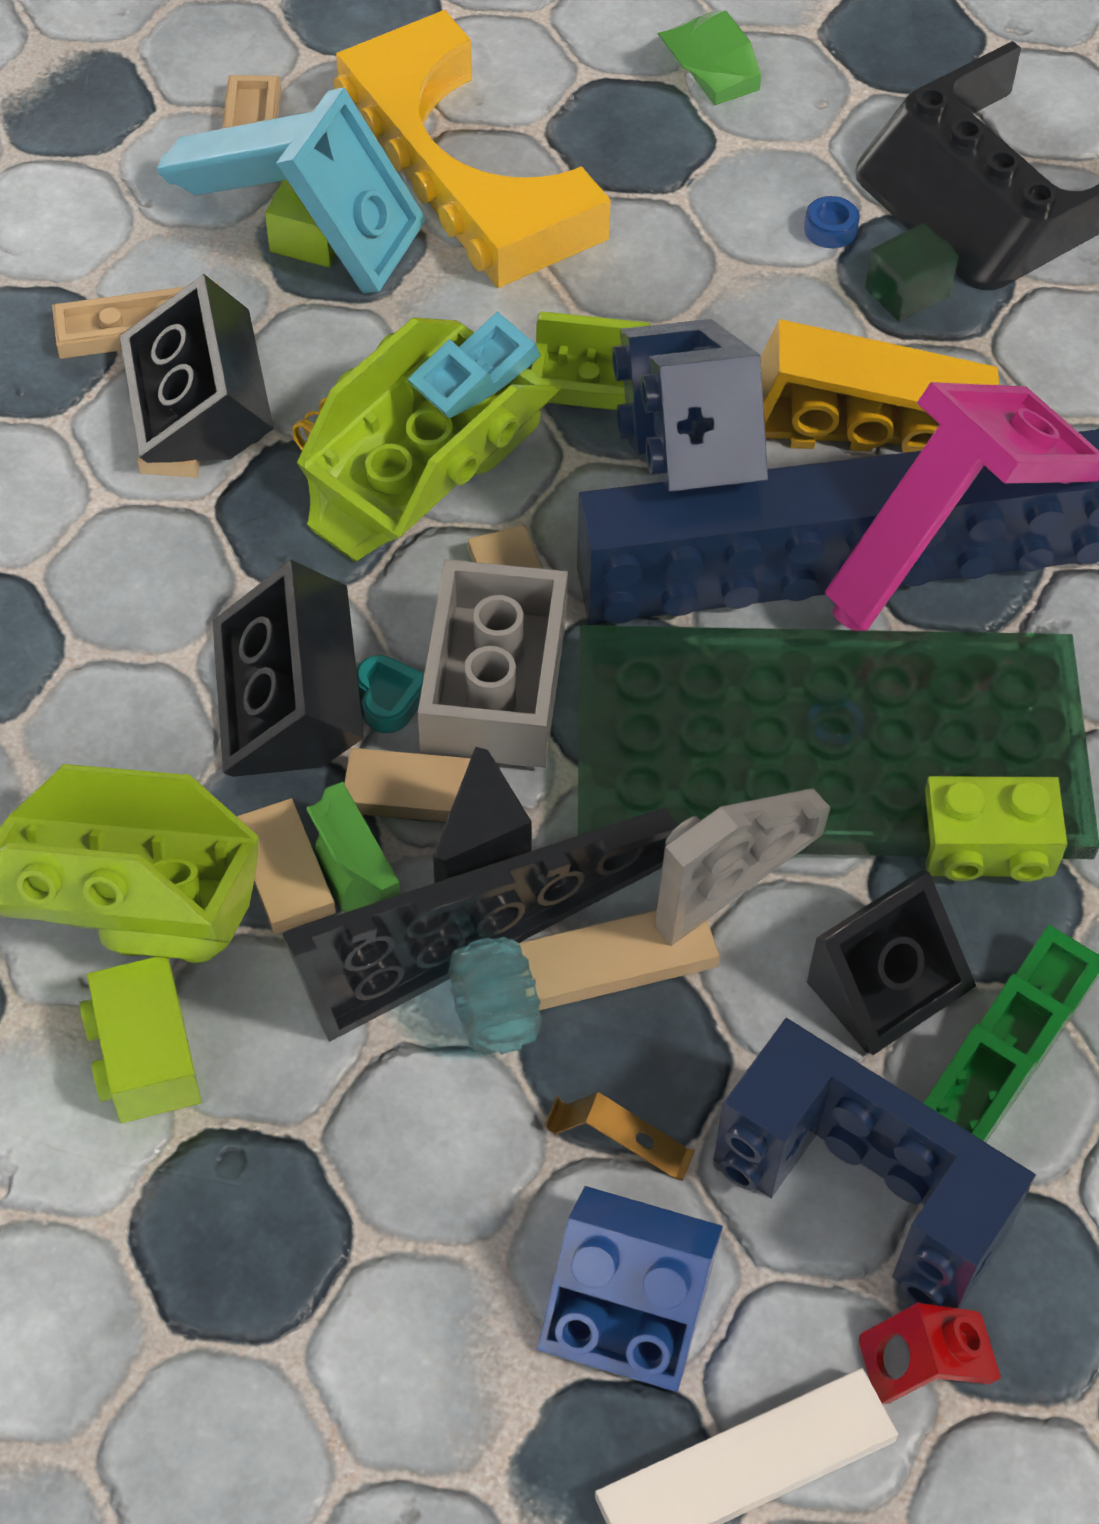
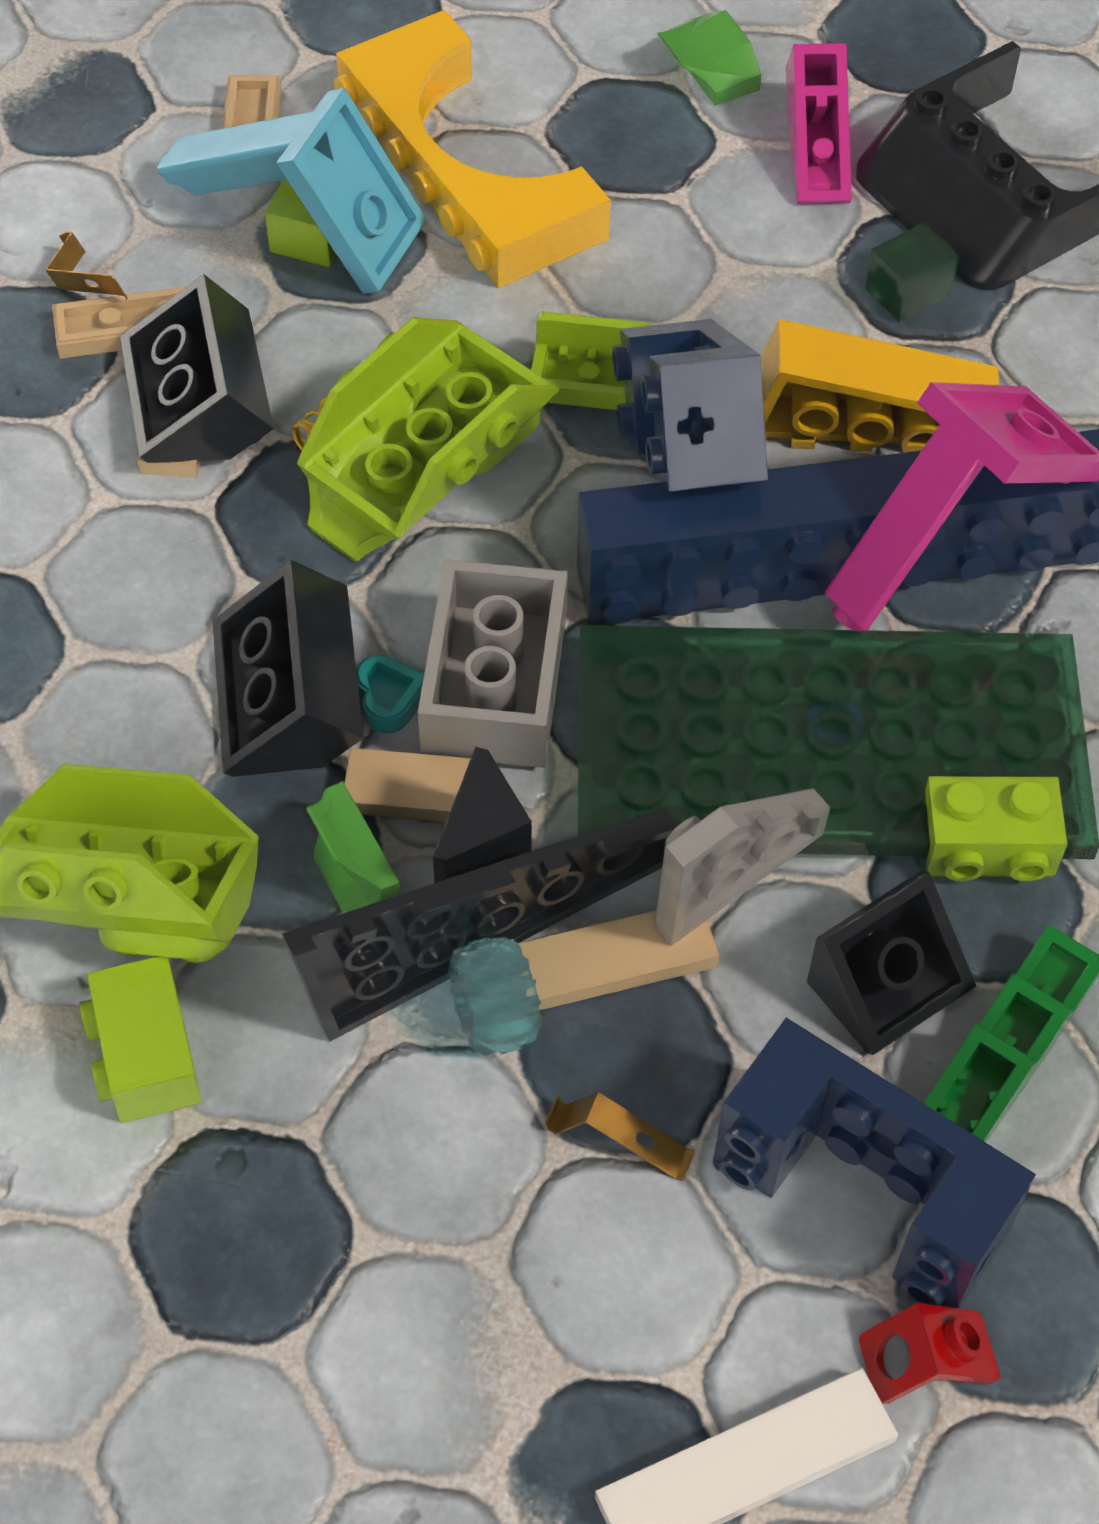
tan tile [237,798,336,935] -> none
medium azure slope [408,311,541,419] -> none
tan tile [468,525,542,569] -> none
blue slope [537,1186,723,1392] -> none
blue tile [804,196,860,249] -> none
none -> pearl gold piece [45,231,128,299]
none -> dark pink slope [786,43,852,204]

